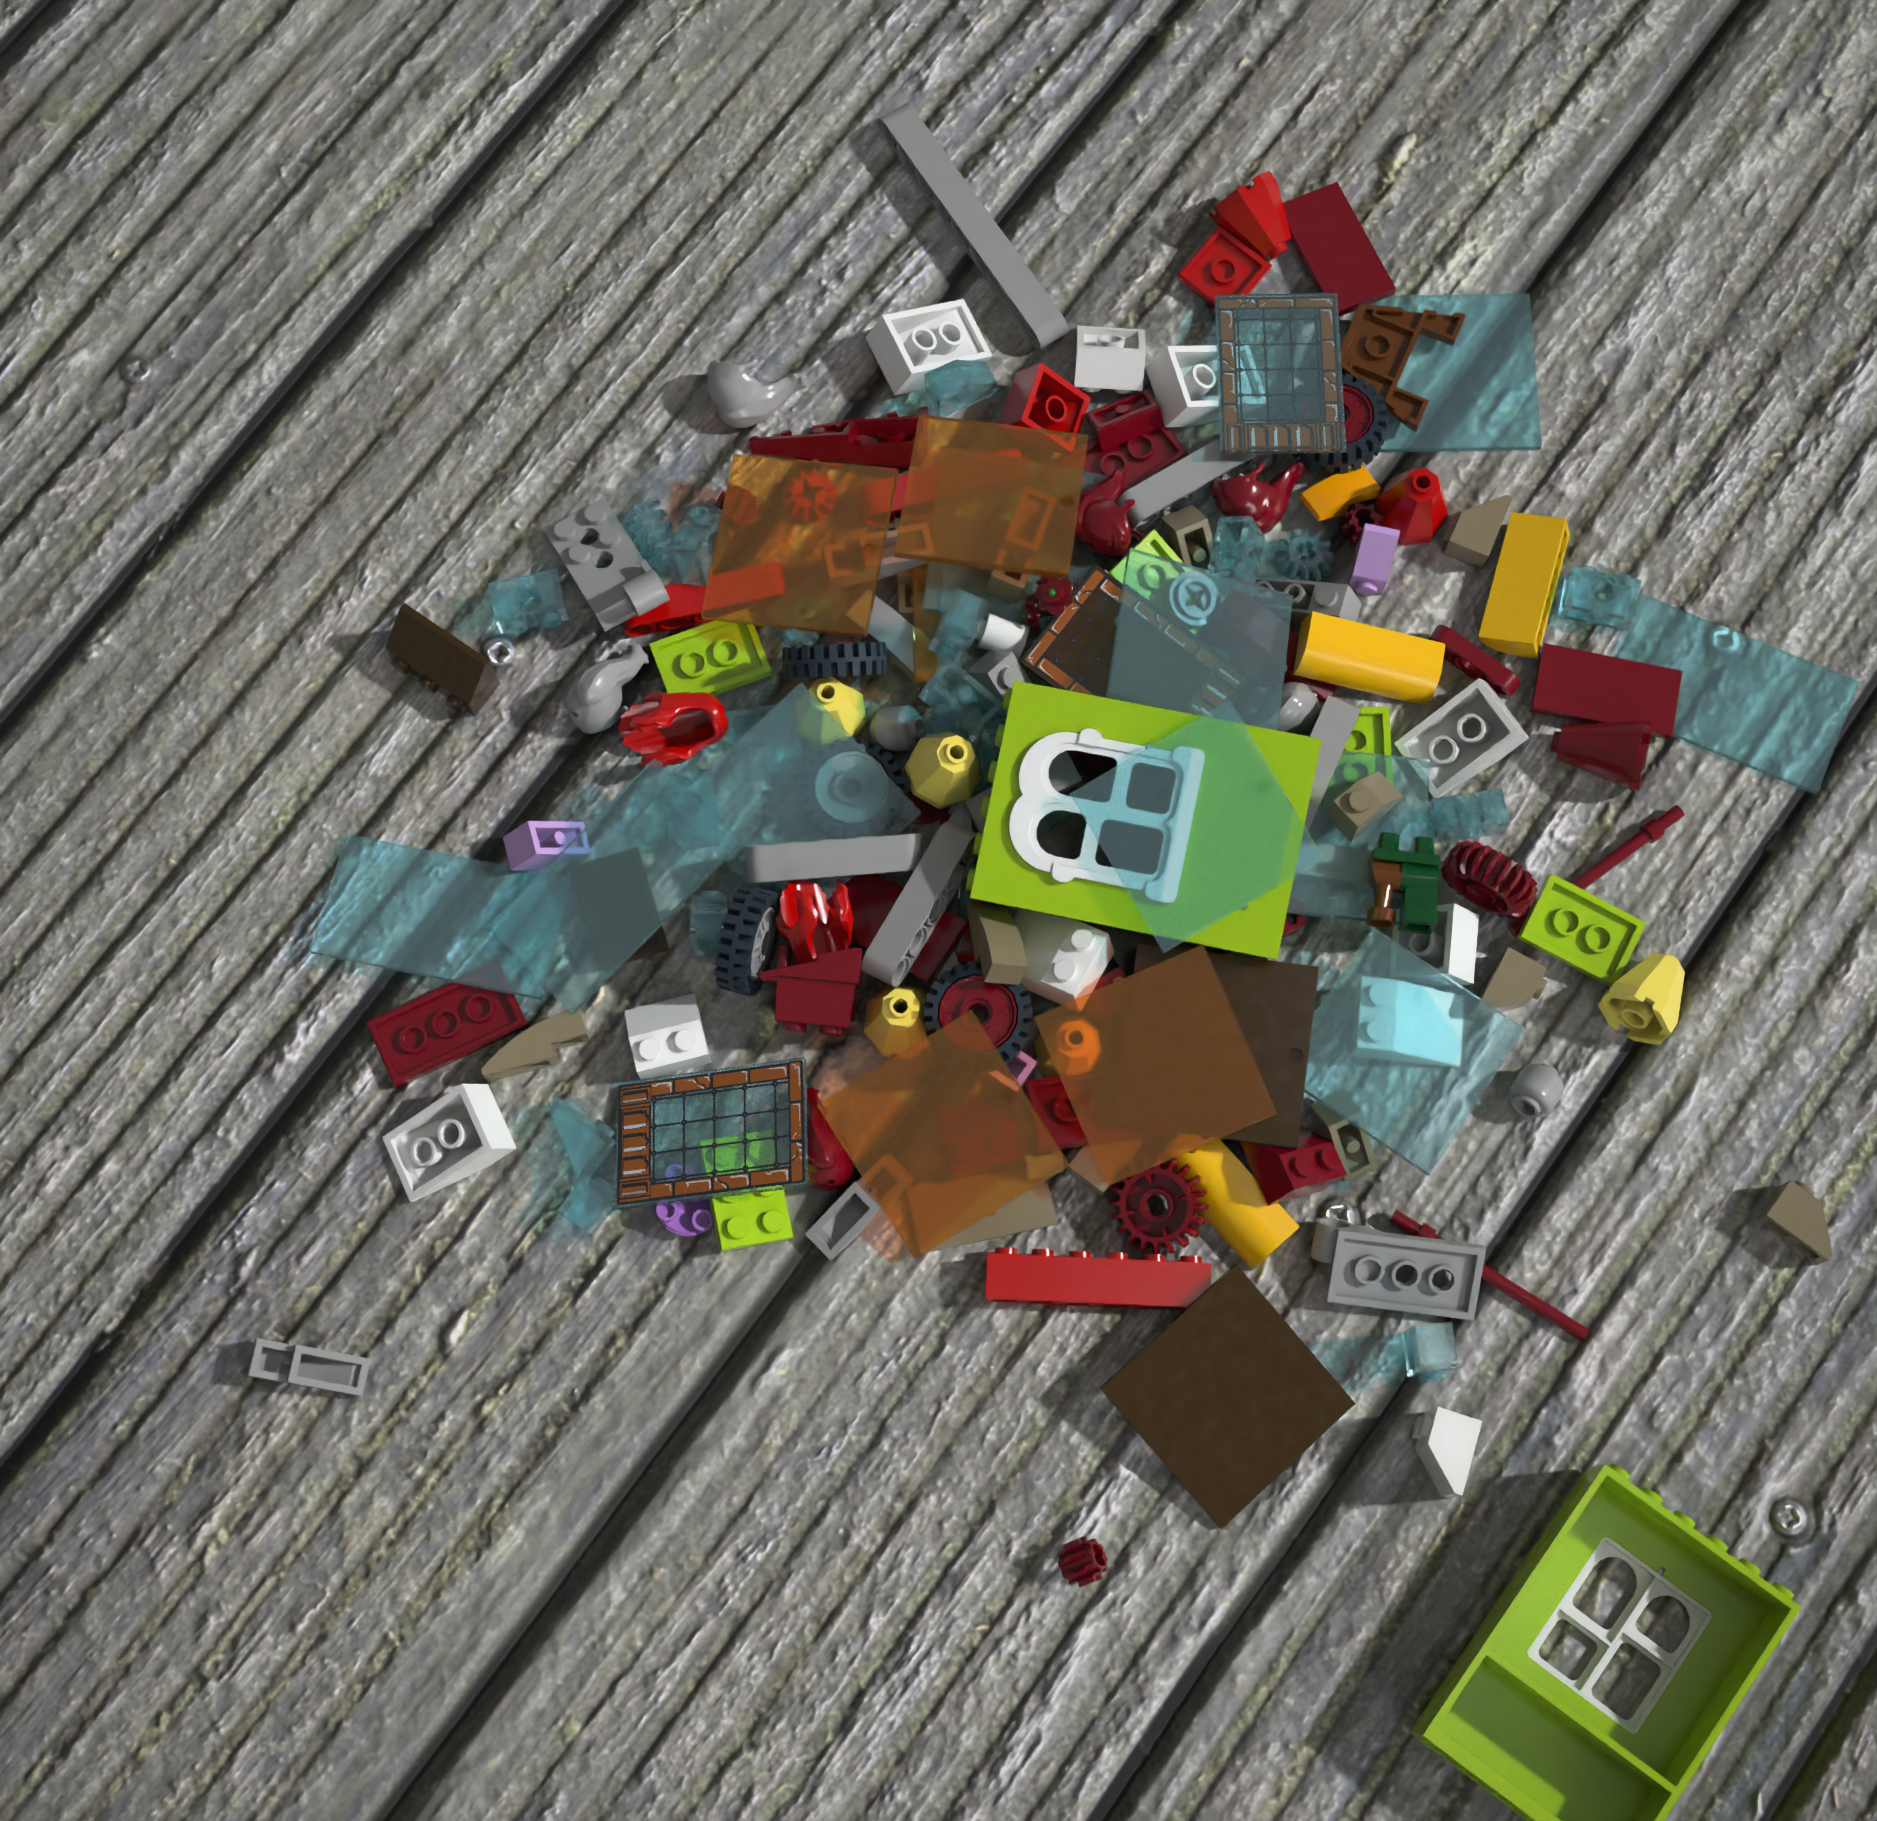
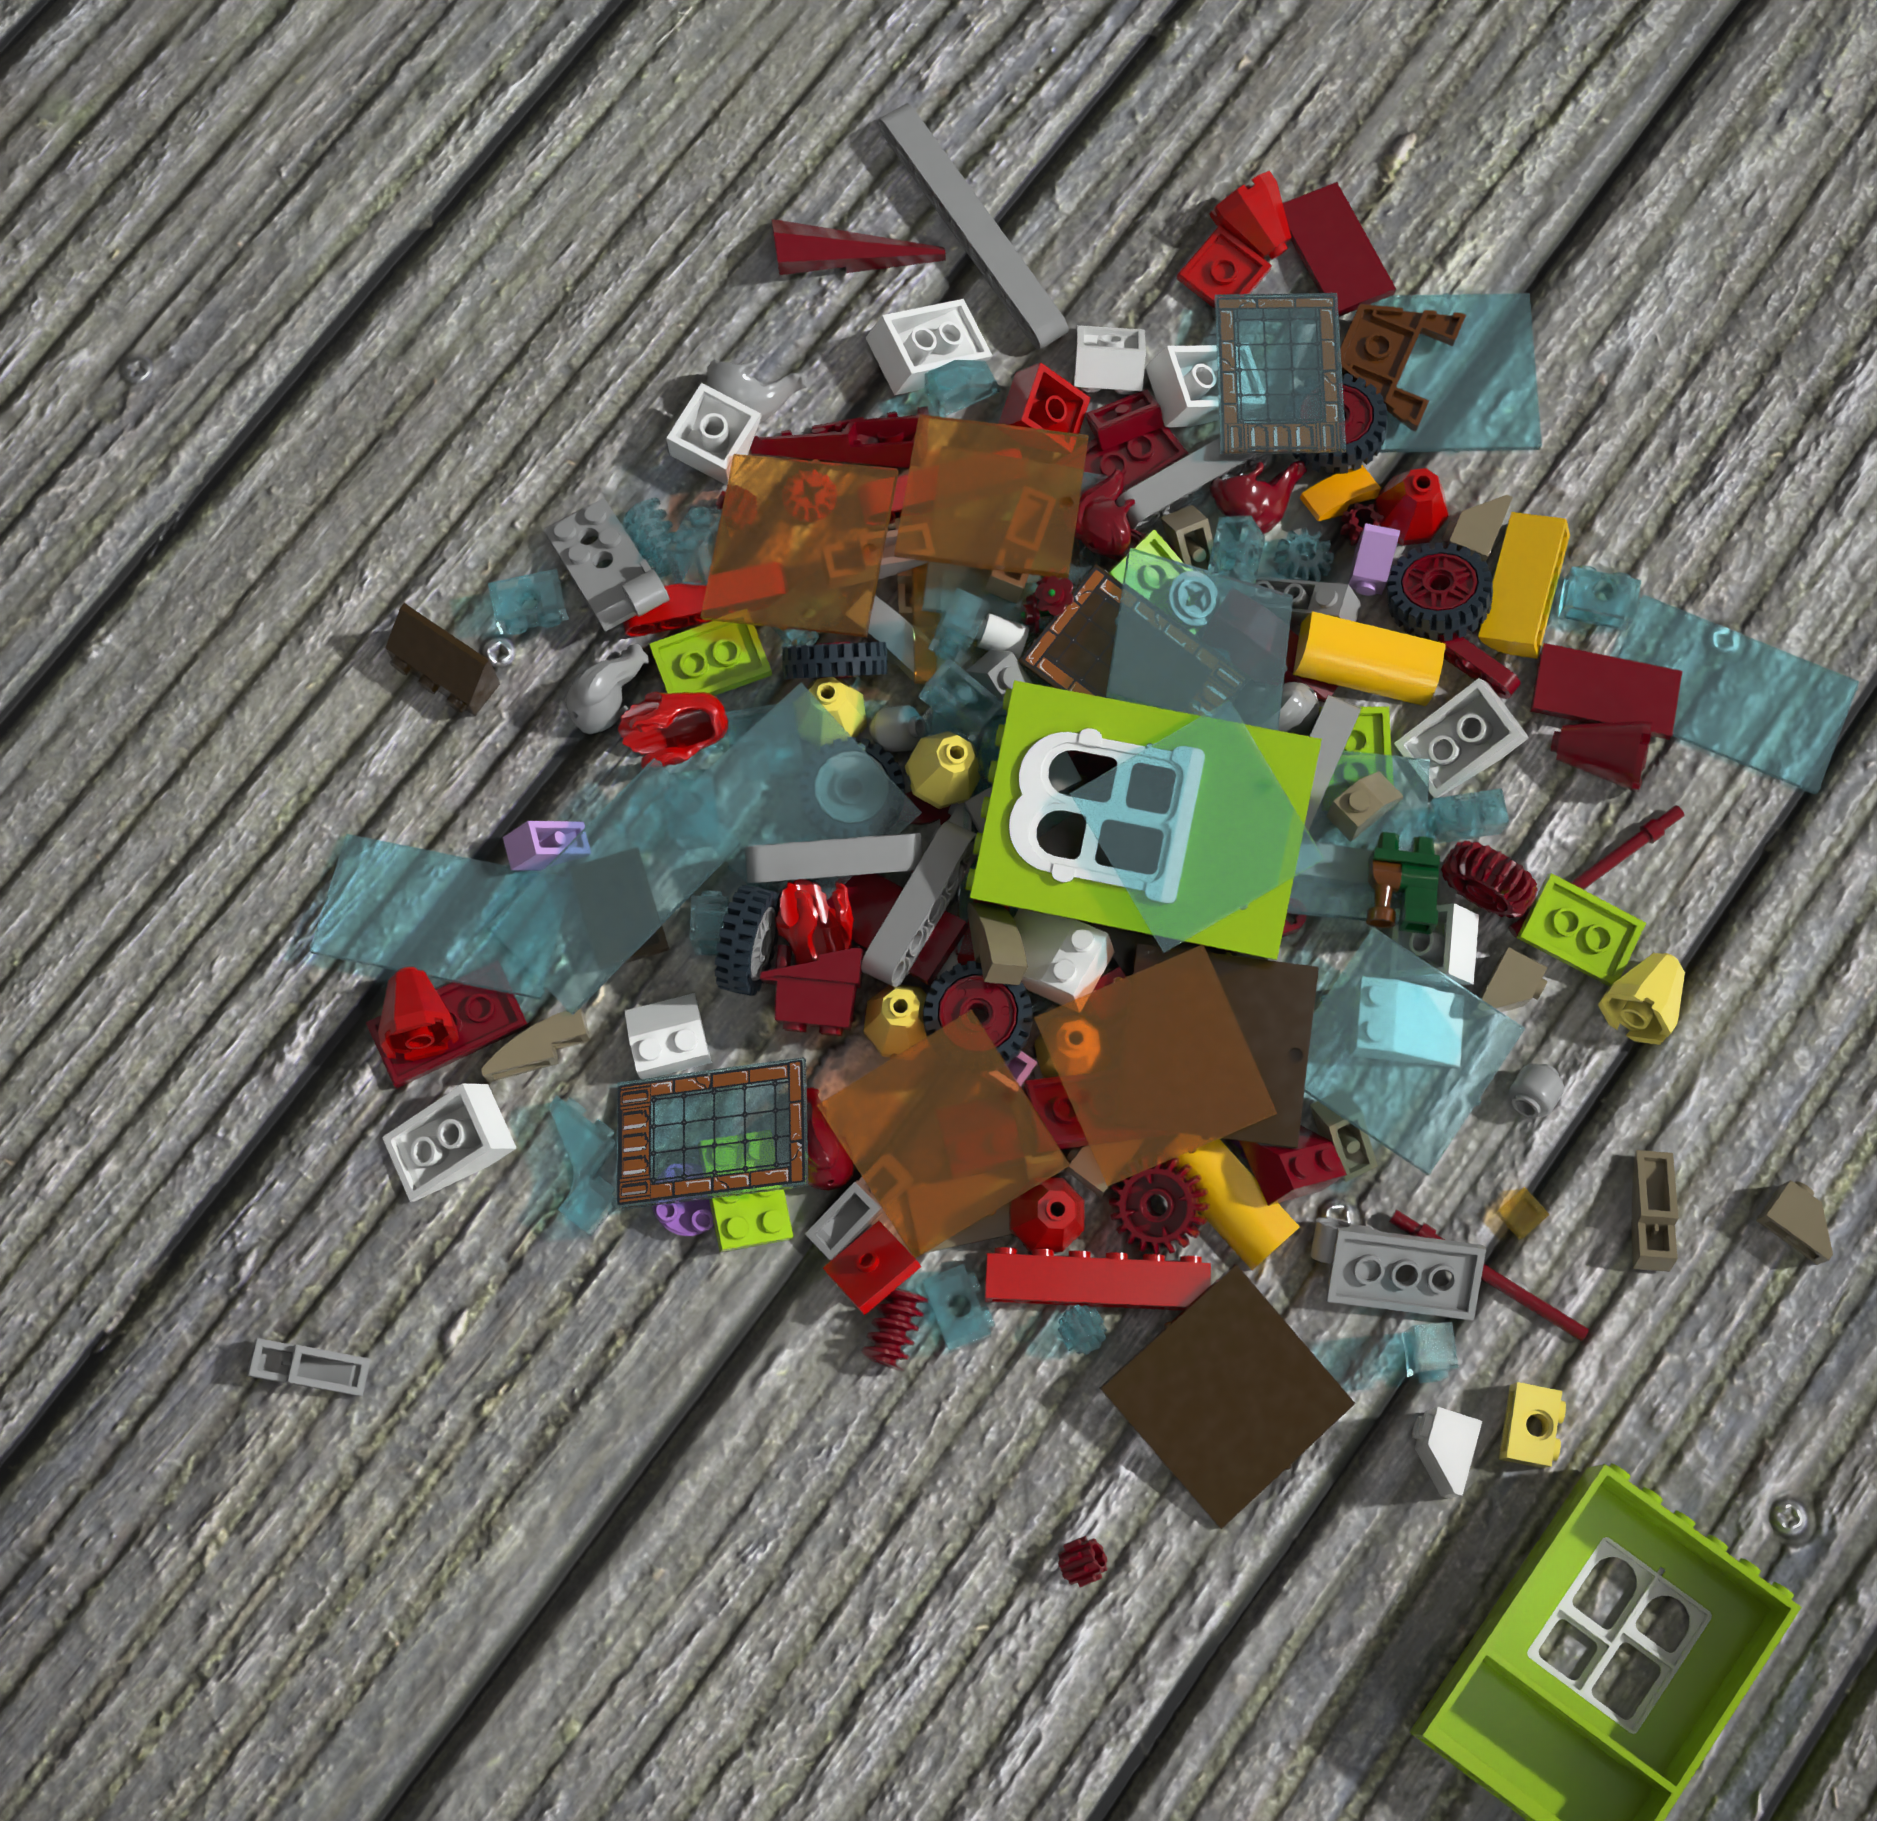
none -> red cone [378,967,459,1061]
none -> white slope [666,383,761,486]
none -> dark red wedge [771,219,946,275]
none -> red plate [823,1221,922,1315]
none -> dark red piece [861,1288,929,1372]
none -> clear light blue brick [922,1264,995,1354]
none -> red cone [1009,1177,1084,1253]
none -> clear light blue gear [1058,1305,1107,1355]
none -> wheel [1387,543,1493,641]
none -> clear yellow tile [1495,1187,1550,1240]
none -> light yellow brick [1499,1382,1566,1469]
none -> dark tan slope [1631,1150,1679,1272]

